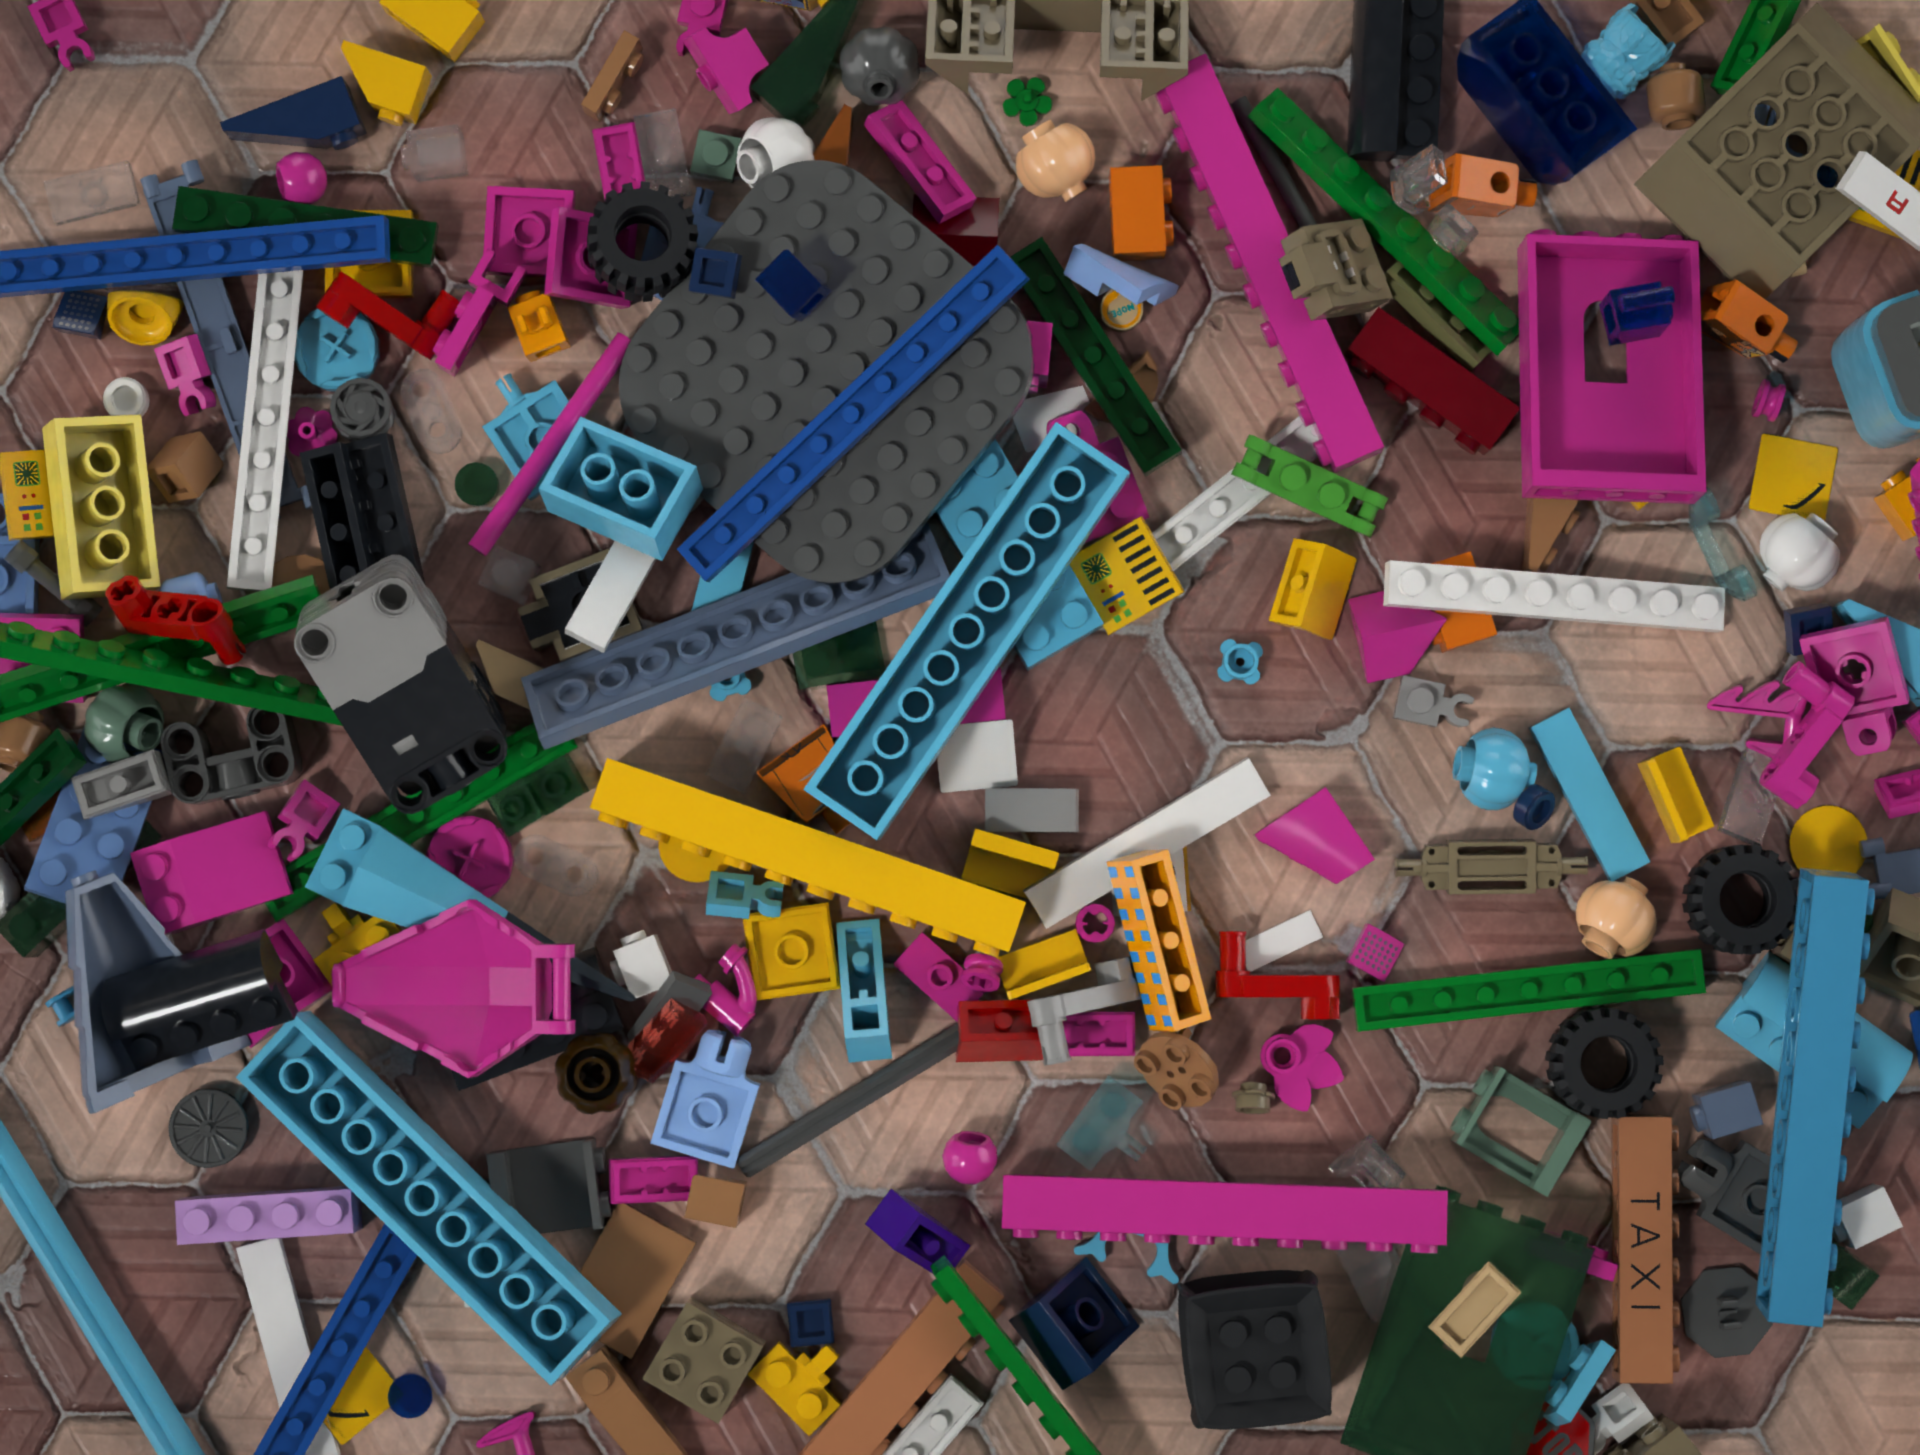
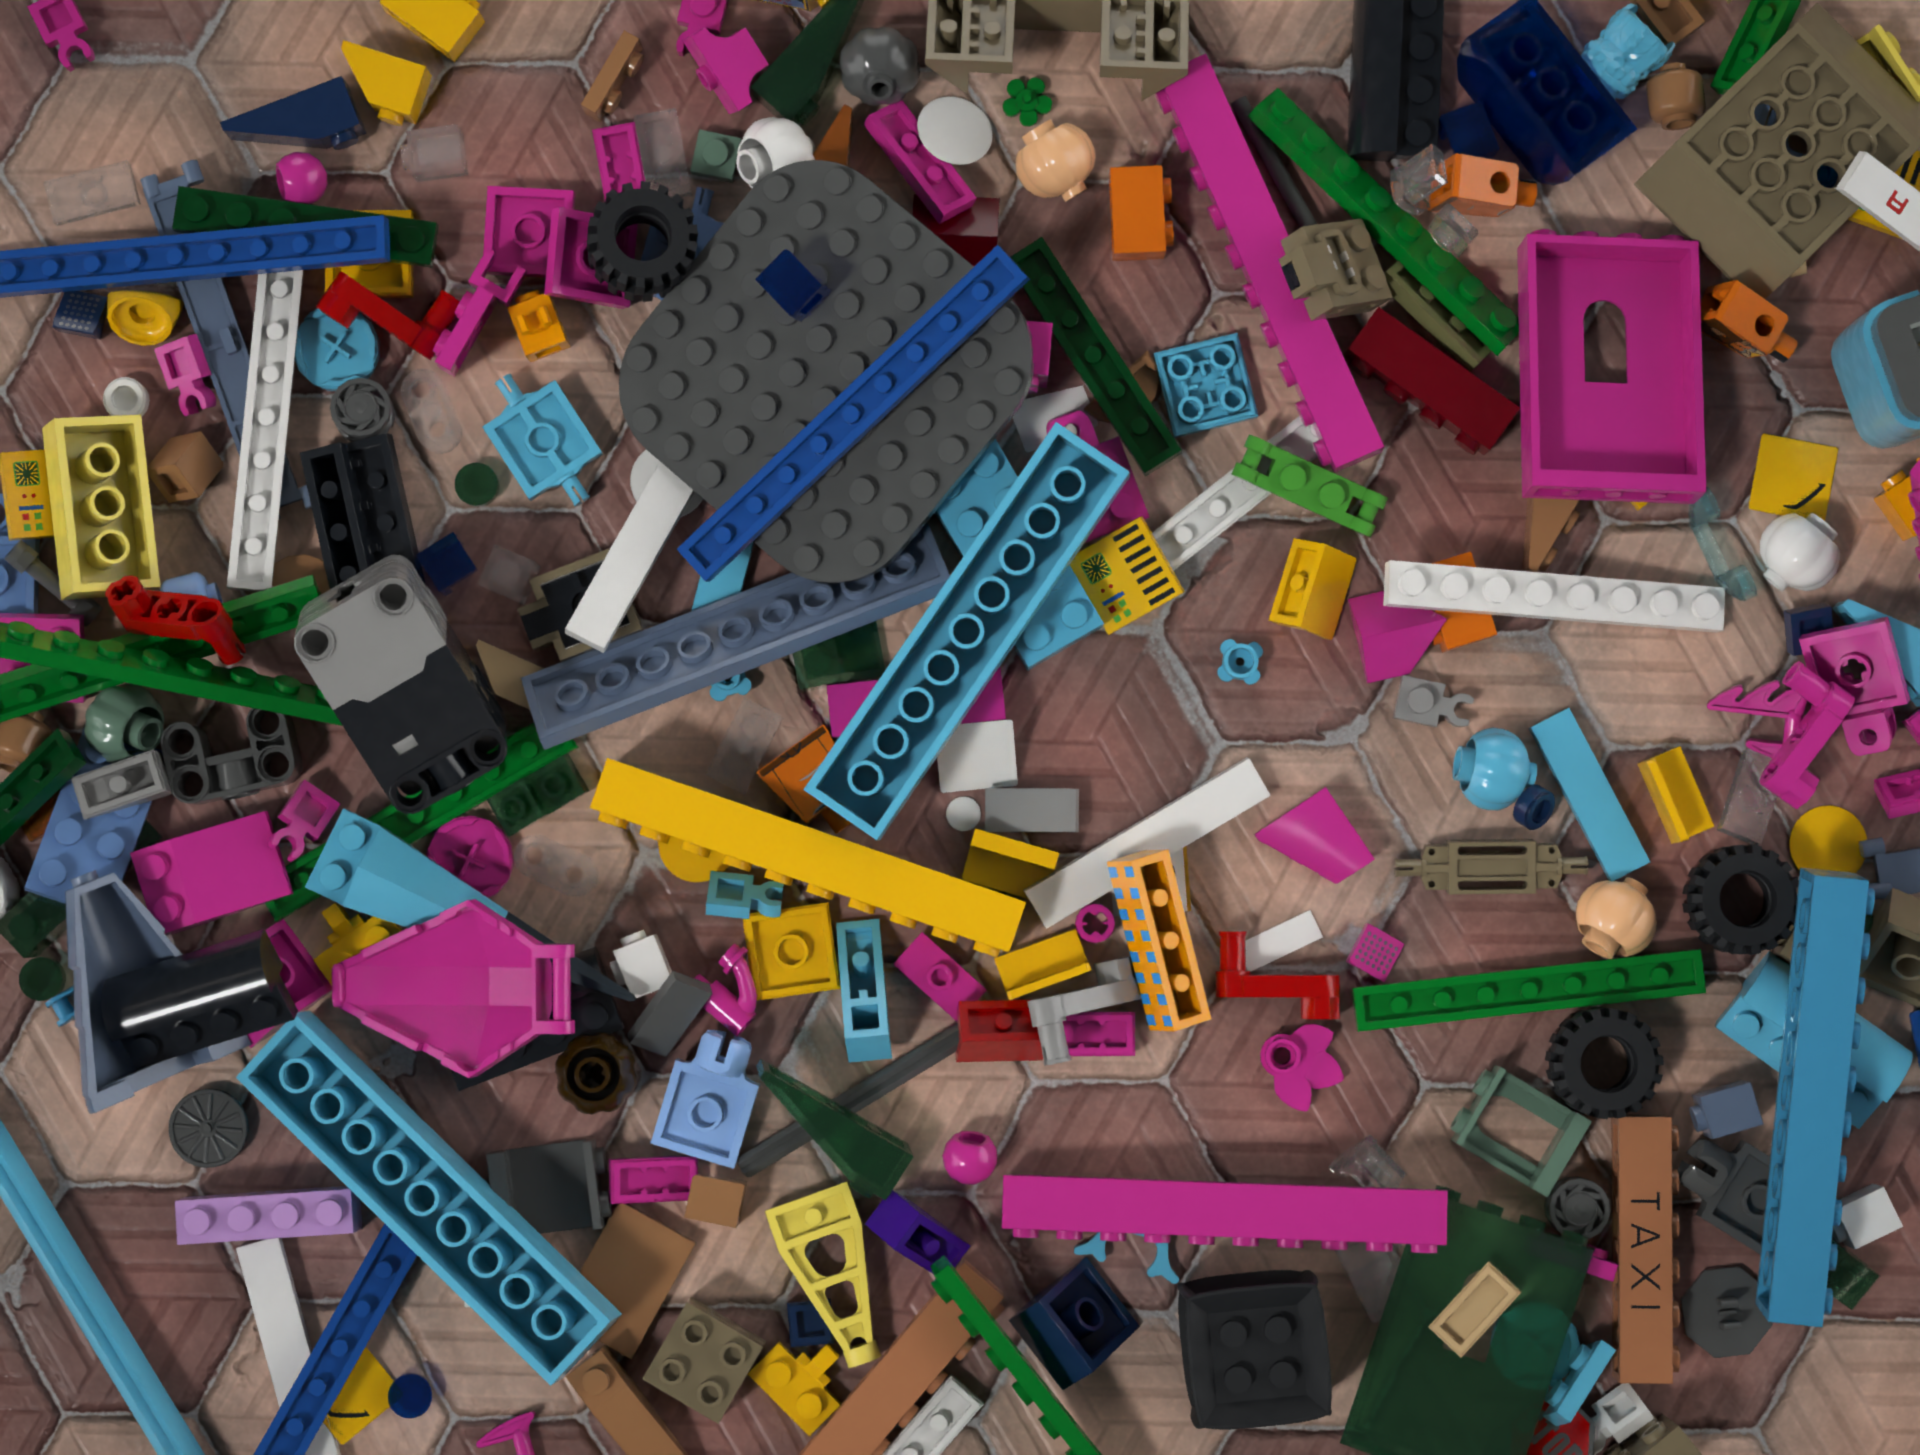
dark pink plant [287,407,338,457] -> none
dark pink piece [468,332,631,557] -> none
medium azure brick [538,416,703,561] -> none
clear red tile [628,998,708,1084] -> none
dark blue plate [689,247,742,299] -> none
dark pink bush [961,953,1003,992] -> none
clear light blue plate [1056,1074,1147,1171] -> none
light blue slope [1064,244,1179,306] -> none
tan tile [1100,289,1143,332] -> none
medium nougat plate [1134,1027,1219,1110] -> none
dark tan plate [1232,1082,1275,1114] -> none
clear blue brick [1599,281,1675,346] -> none
dark pink bush [1751,379,1786,422] -> none
none -> clear green tile [19,957,66,1001]
none -> clear blue panel [416,532,478,596]
none -> clear green slope [756,1059,914,1200]
none -> light yellow plate [765,1181,881,1368]
none -> white sticker [917,96,993,165]
none -> white sticker [946,797,981,831]
none -> medium azure tile [1153,333,1258,438]
none -> clear blue panel [1438,100,1500,159]
none -> dark grey wheel [1544,1176,1611,1240]

